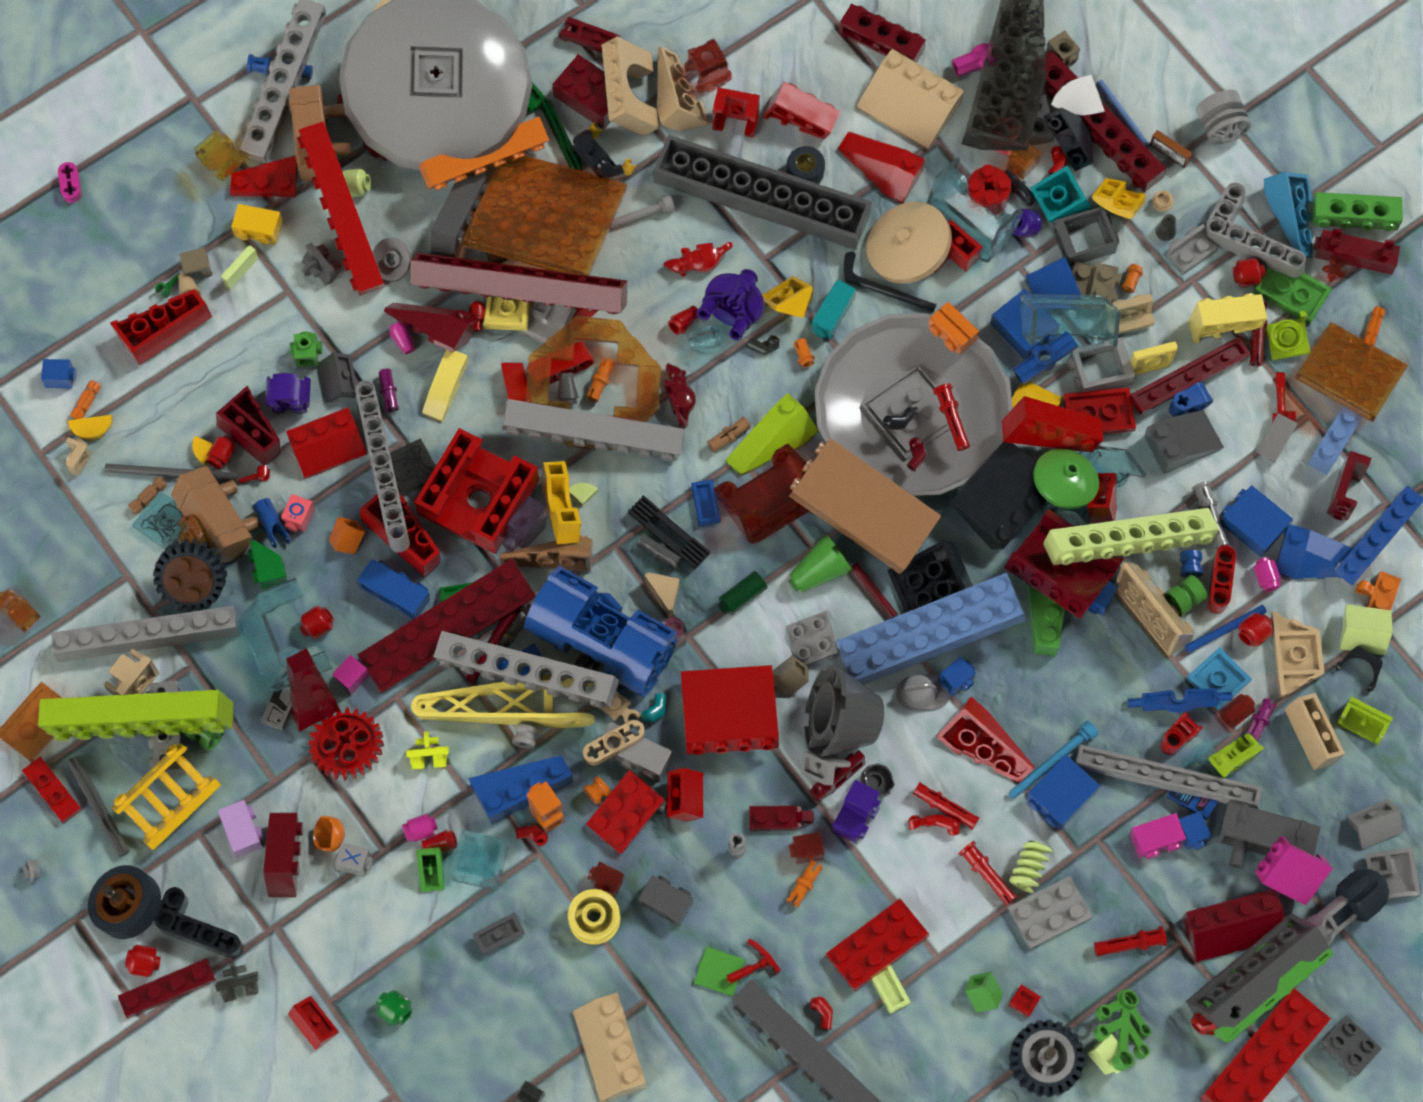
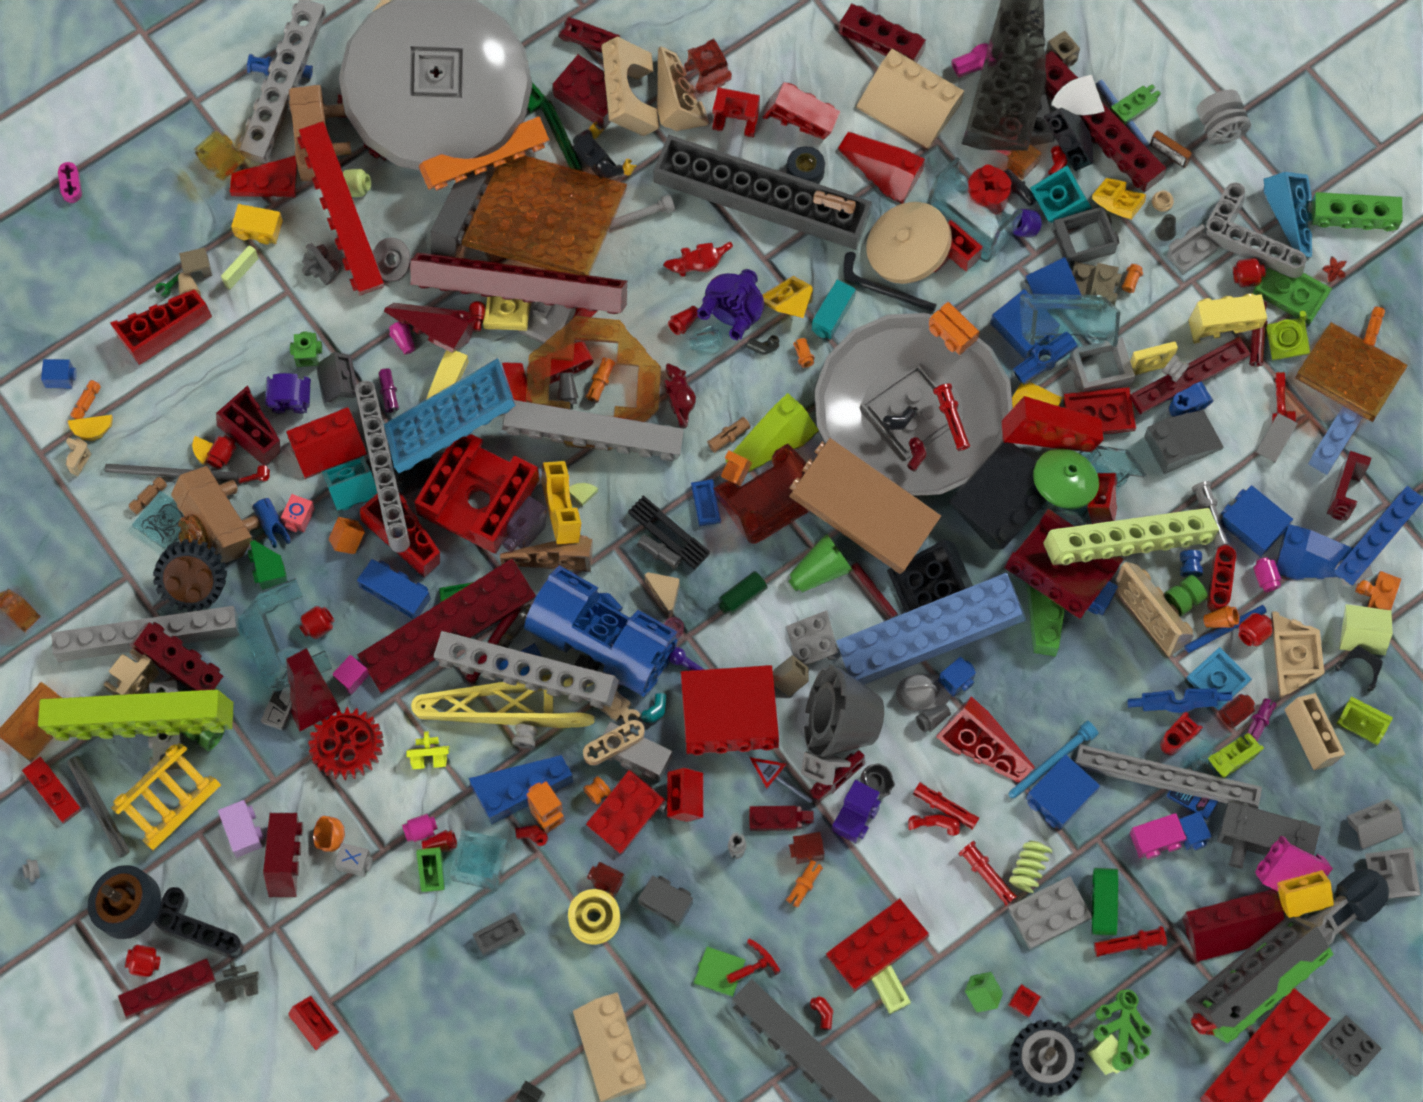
green head [376,990,413,1026] -> none
tan bracket [1106,294,1155,335] -> none
dark red brick [1313,228,1400,275] -> none
none -> dark red brick [129,622,224,691]
none -> teal slope [322,456,377,511]
none -> dark azure plate [384,358,516,473]
none -> dark purple bar [668,647,705,671]
none -> orange panel [721,450,752,487]
none -> piece [749,757,813,803]
none -> medium nougat axle [813,191,856,214]
none -> dark grey cone [915,703,951,732]
none -> green beam [1091,867,1119,936]
none -> bright green hinge [1110,84,1161,125]
none -> light grey wheel [1162,354,1189,382]
none -> orange cone [1203,605,1239,628]
none -> yellow brick [1277,870,1334,918]

